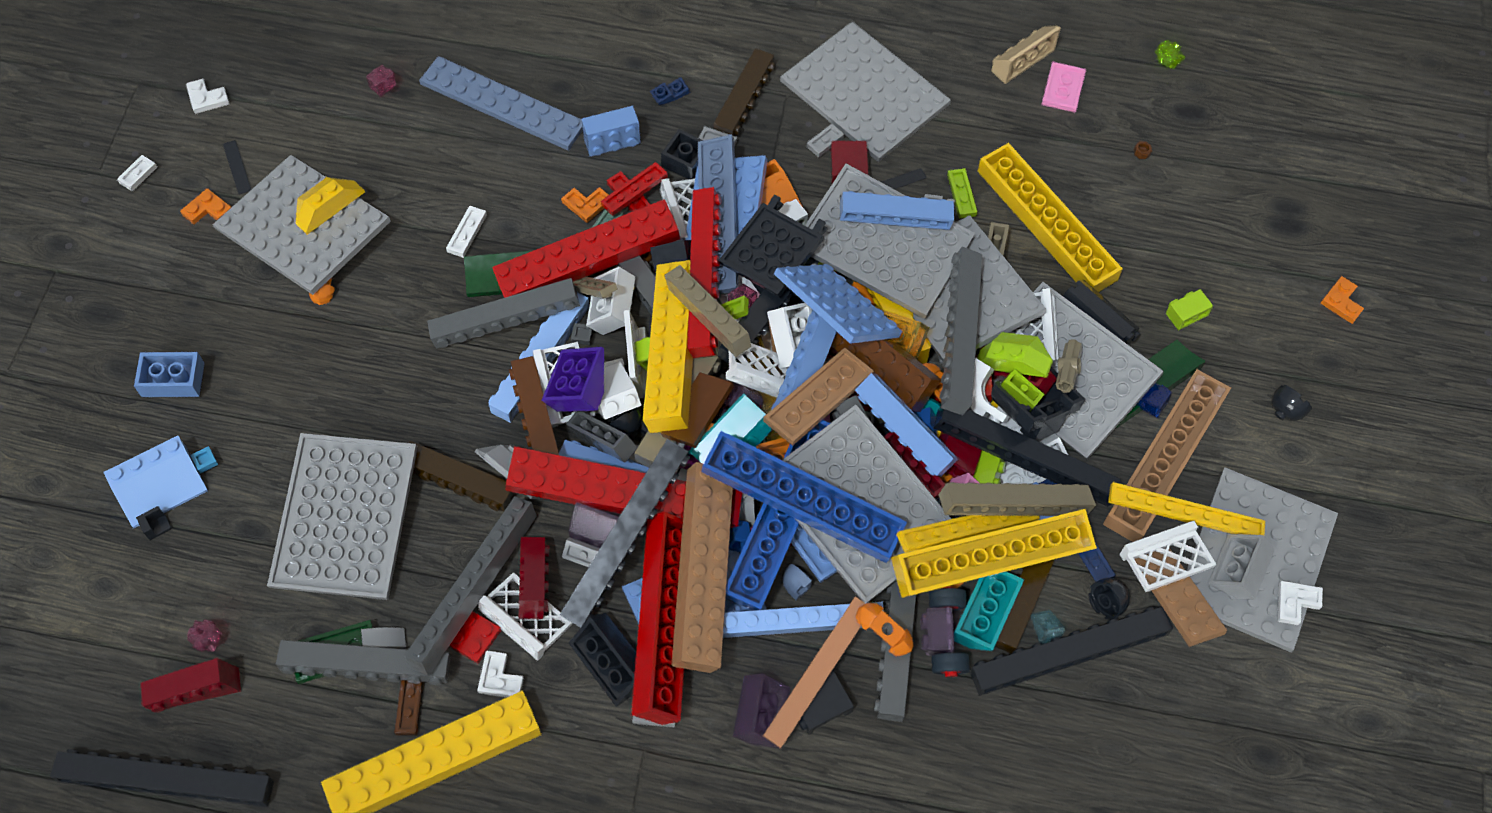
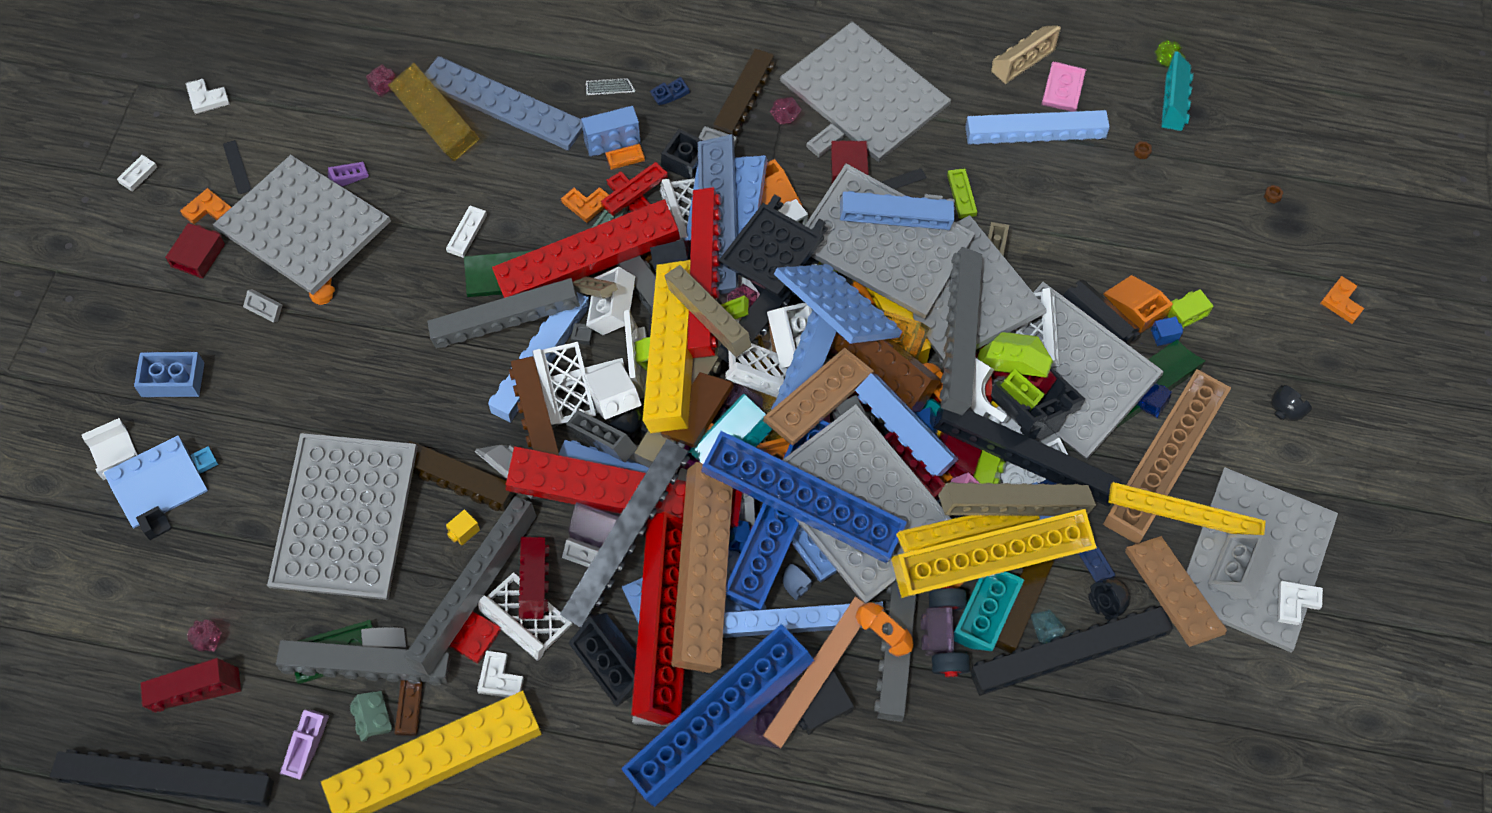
yellow wedge [295,177,365,235] -> none
dark purple slope [541,347,604,412] -> none
yellow brick [978,143,1123,292] -> none
dark tan piece [1056,339,1083,393] -> none
white fence [1120,521,1217,592] -> none
none -> white panel [82,418,137,480]
none -> dark red brick [165,223,225,279]
none -> light grey plate [243,289,283,322]
none -> lavender slope [281,710,329,779]
none -> medium lavender slope [328,162,368,187]
none -> sand green bracket [350,691,392,741]
none -> clear yellow brick [388,63,480,162]
none -> yellow brick [446,510,480,545]
none -> sticker [586,79,635,95]
none -> orange tile [606,144,645,170]
none -> blue brick [622,623,814,807]
none -> clear pink brick [770,97,801,124]
none -> light blue brick [965,110,1109,144]
none -> orange slope [1103,275,1173,333]
none -> blue brick [1151,317,1183,346]
none -> teal slope [1161,51,1193,131]
none -> reddish brown tile [1264,185,1283,204]

